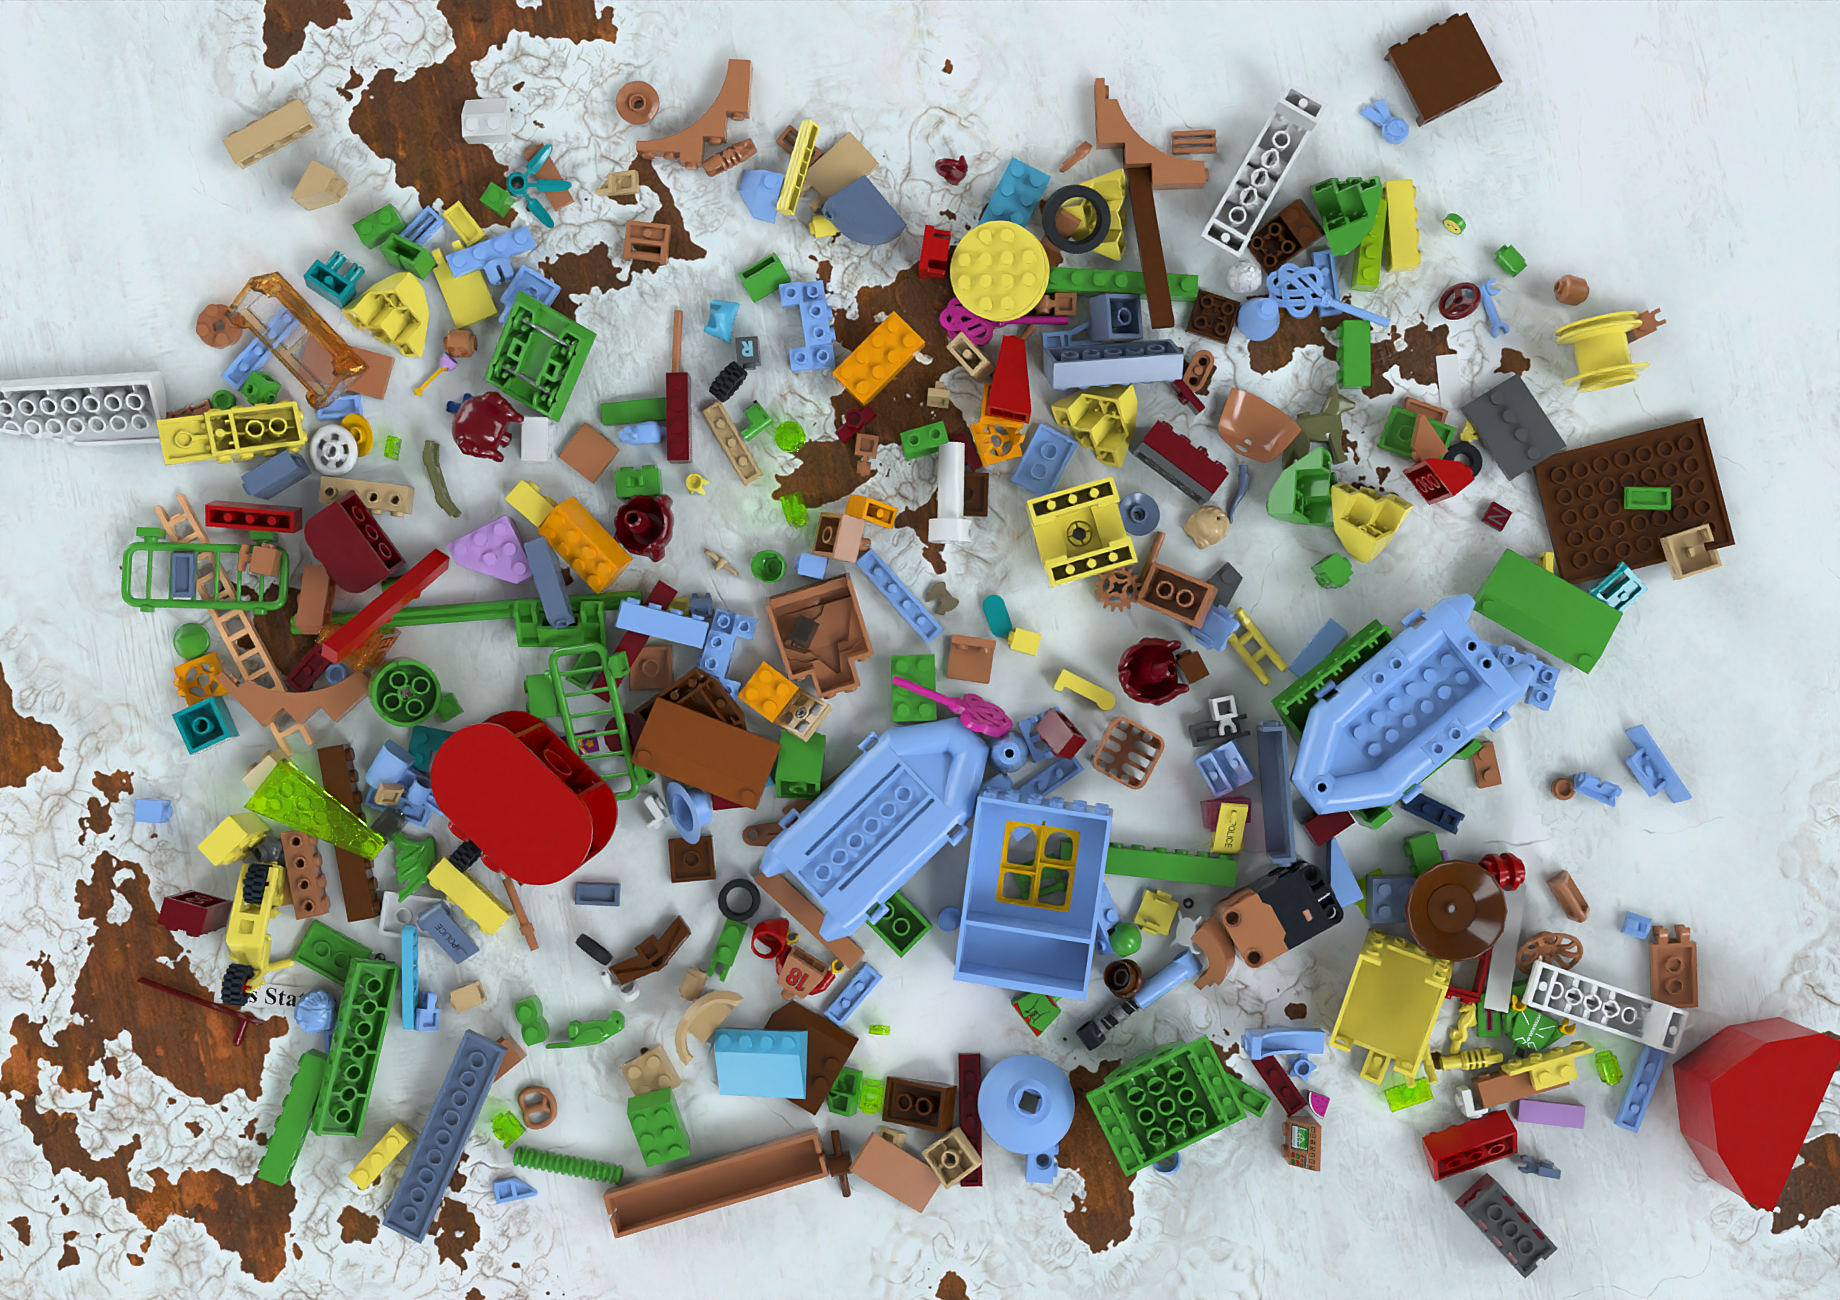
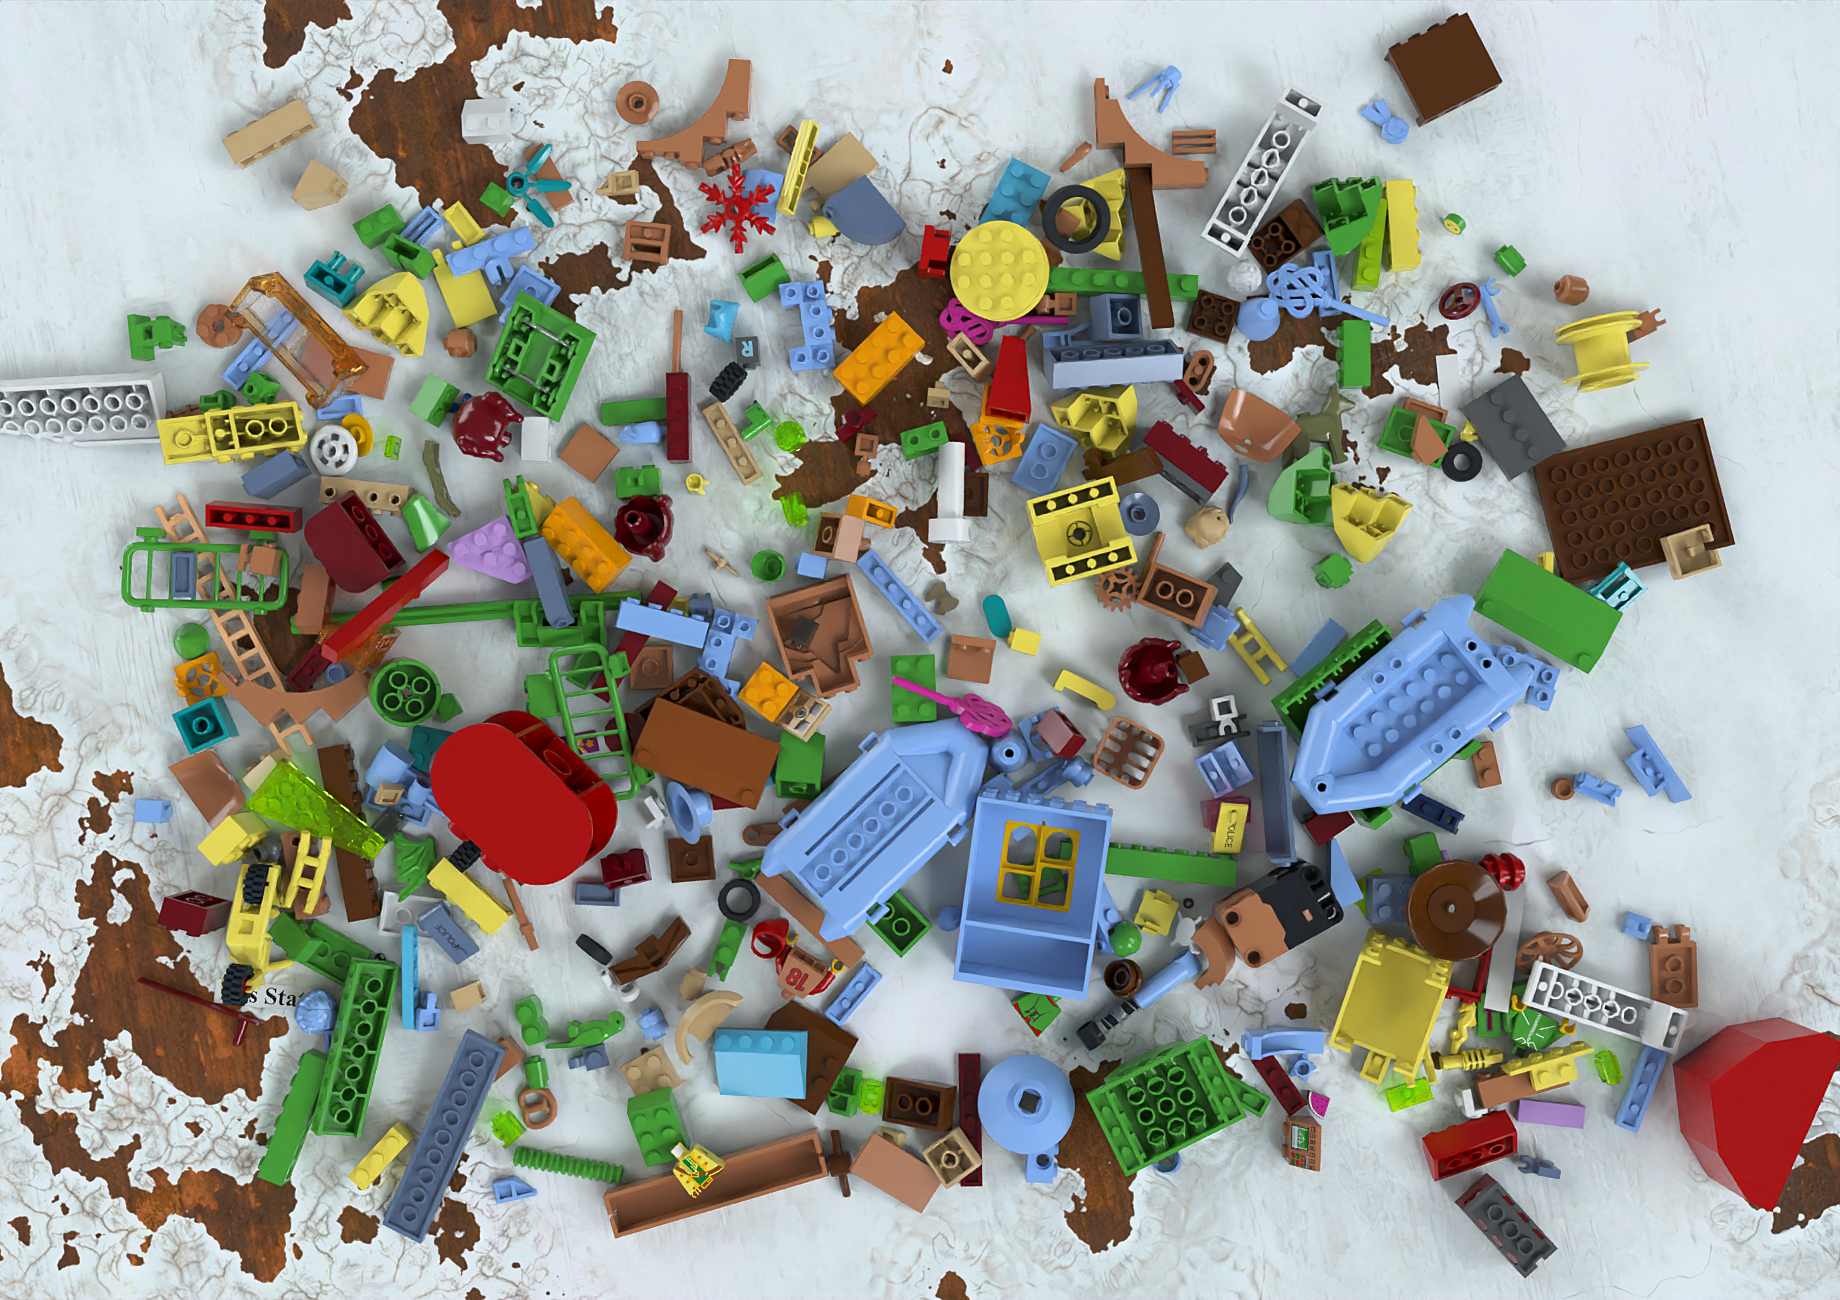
hinge [414,352,458,396] -> none
clear neon green tile [868,1025,891,1035] -> none
dark red piece [935,155,968,186] -> none
red slope [1402,458,1475,505] -> none
dark red tile [1481,502,1513,532] -> none
bright green tile [1624,487,1671,510] -> none
none -> bright green tile [127,314,187,361]
none -> nougat piece [168,751,246,831]
none -> bright green slope [199,394,225,415]
none -> bright green brick [267,912,323,962]
none -> light yellow piece [281,830,332,915]
none -> bright green slope [401,493,452,554]
none -> bright green brick [408,373,461,428]
none -> bright green hinge [503,475,539,539]
none -> bright green brick [523,1055,549,1090]
none -> sand blue plate [568,1043,609,1071]
none -> dark red brick [600,848,652,890]
none -> light blue piece [637,1007,669,1041]
none -> torso [670,1142,726,1199]
none -> red piece [699,164,776,254]
none -> bright green animal [729,856,763,880]
none -> light blue piece [1061,755,1094,788]
none -> reddish brown piece [1082,446,1164,487]
none -> light blue plant [1128,65,1182,113]

